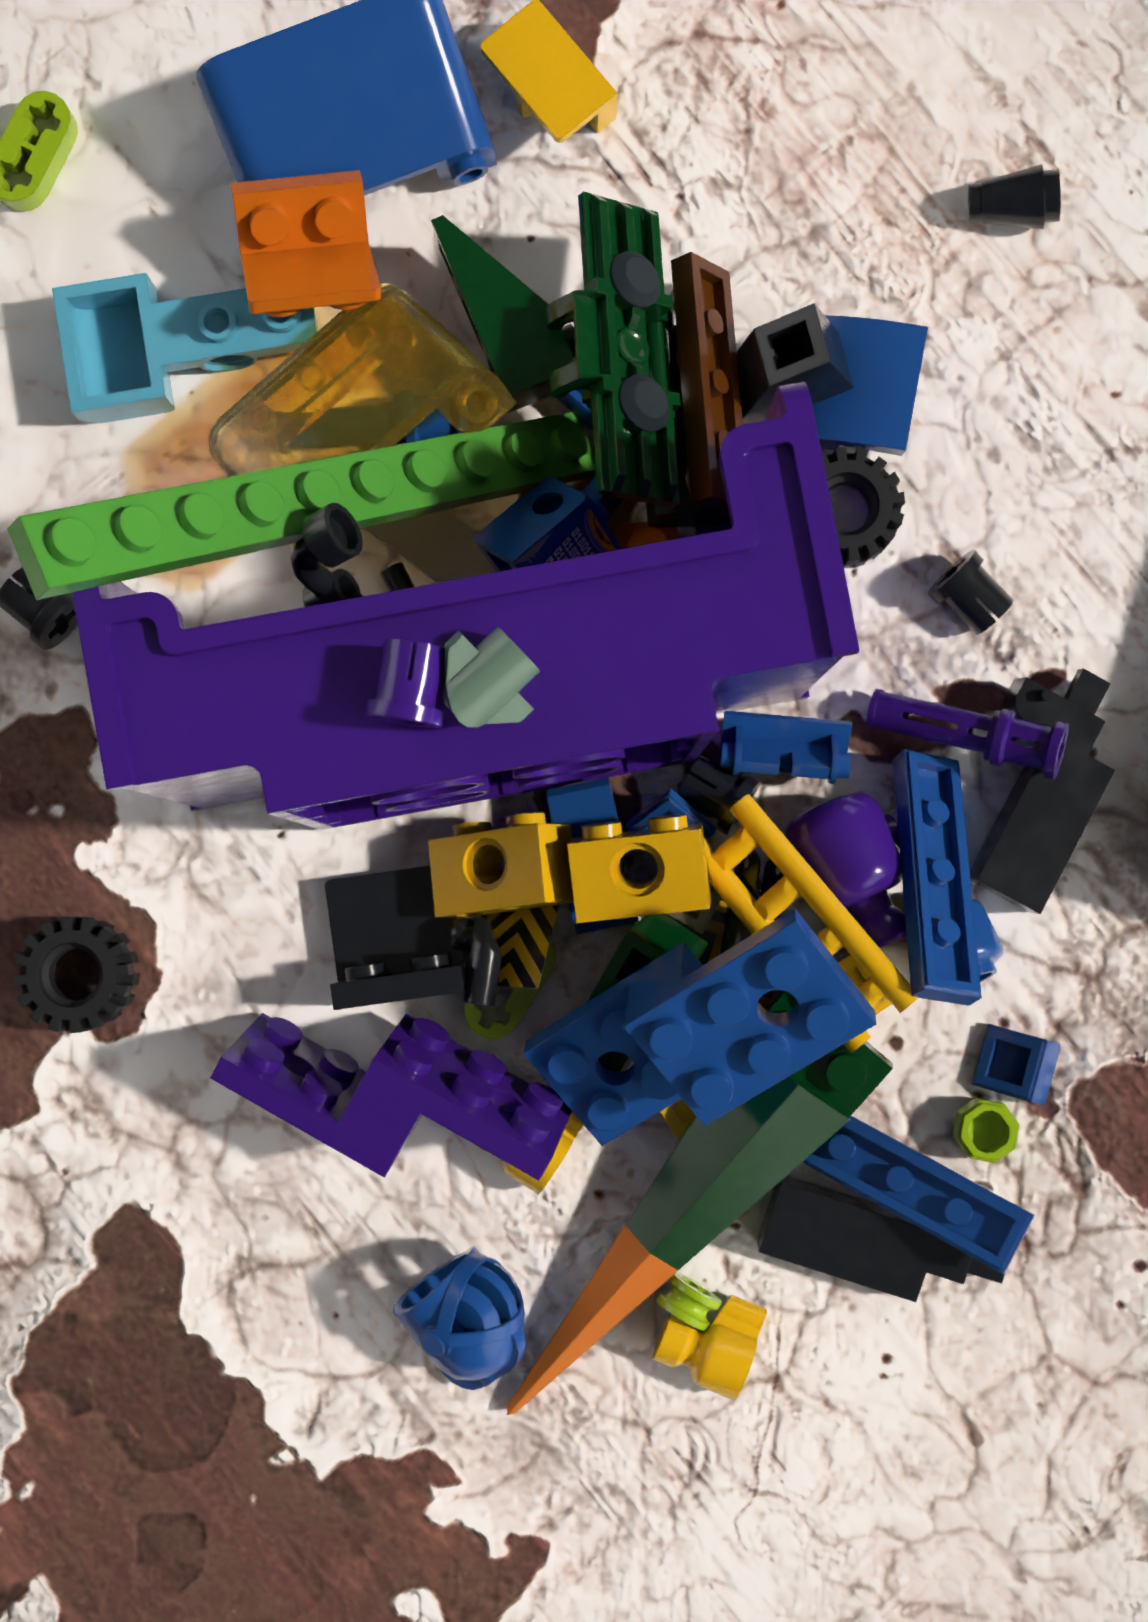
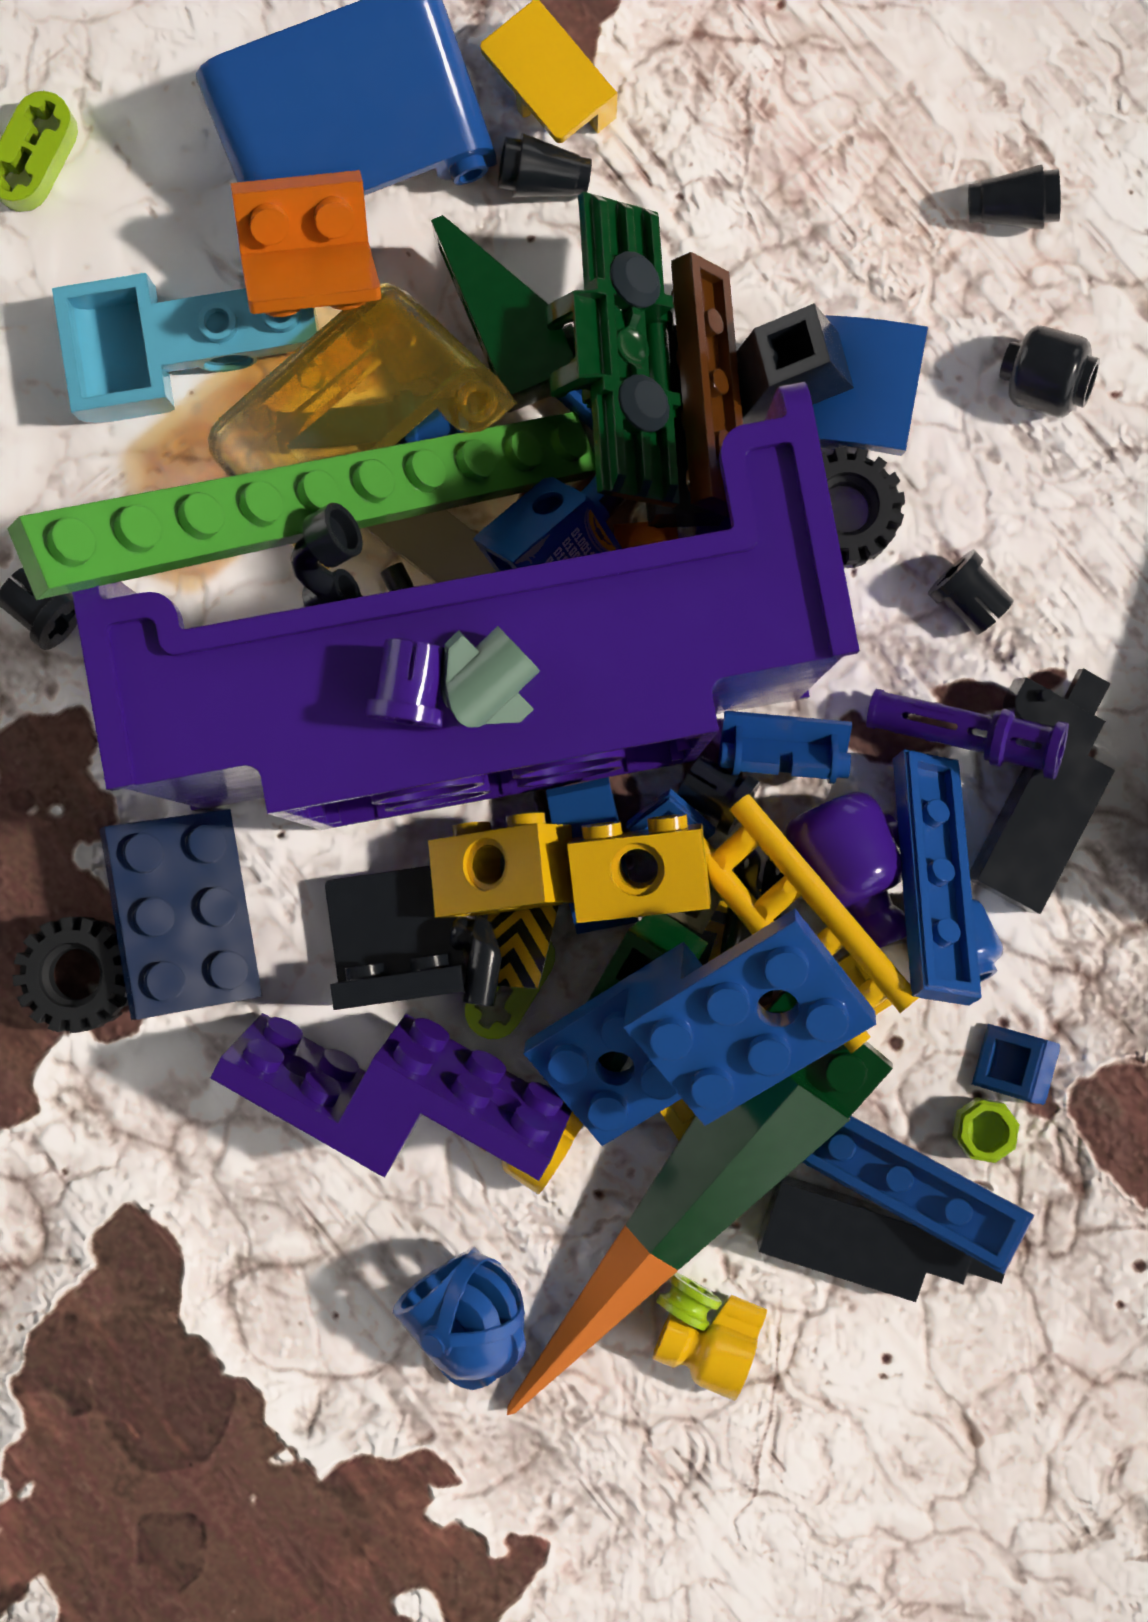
none -> dark blue plate [99,809,262,1020]
none -> black cone [498,133,592,197]
none -> black head [999,326,1100,418]

